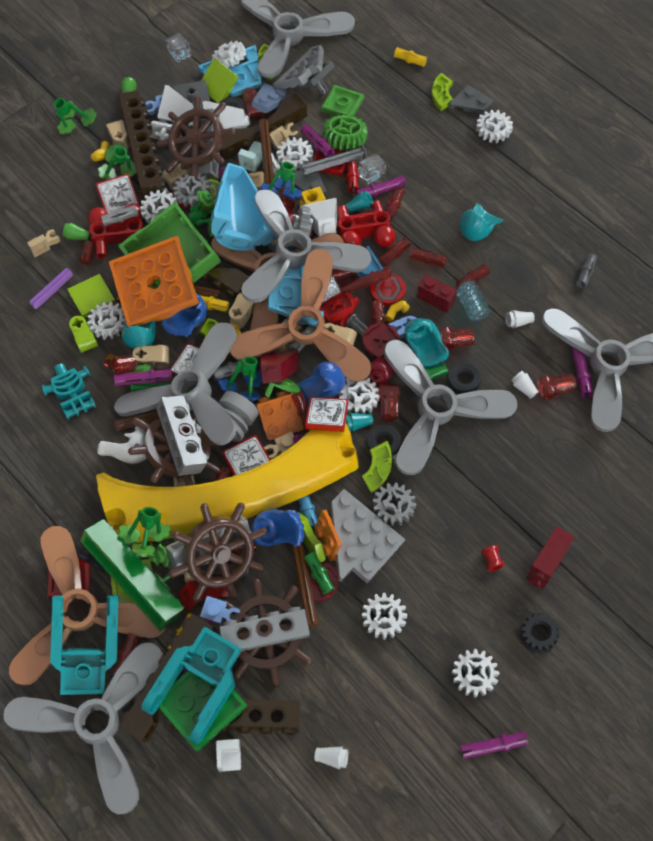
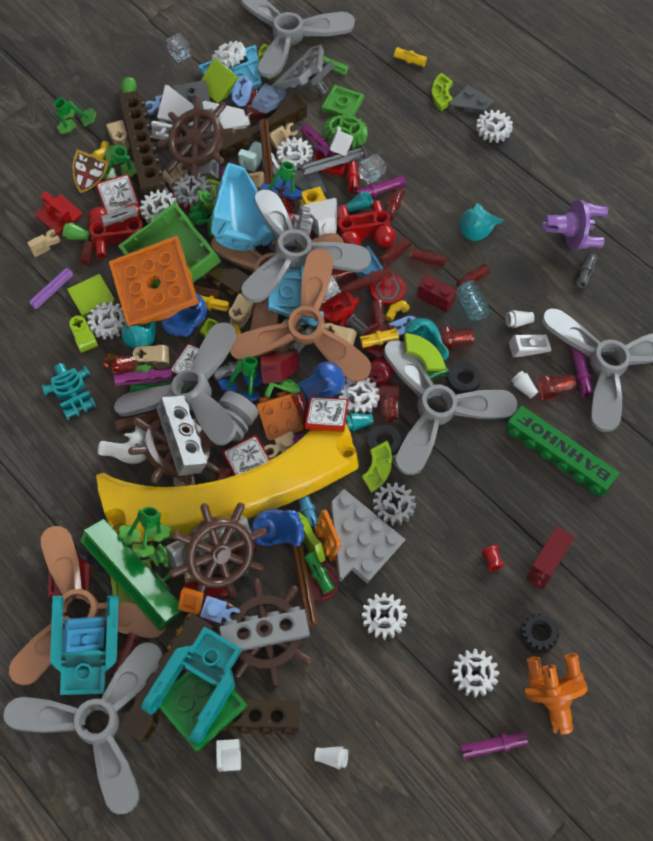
none -> red bracket [35,191,83,235]
none -> dark azure plate [62,616,105,652]
none -> shield [72,149,109,193]
none -> orange plate [178,587,204,615]
none -> light blue beam [232,75,252,107]
none -> bright green axle [323,56,348,75]
none -> white panel [330,127,353,156]
none -> yellow pin [360,328,399,348]
none -> lime tile [404,334,446,371]
none -> green brick [506,406,619,497]
none -> white slope [509,334,552,357]
none -> orange piece [525,653,588,735]
none -> medium lavender piece [542,200,608,250]

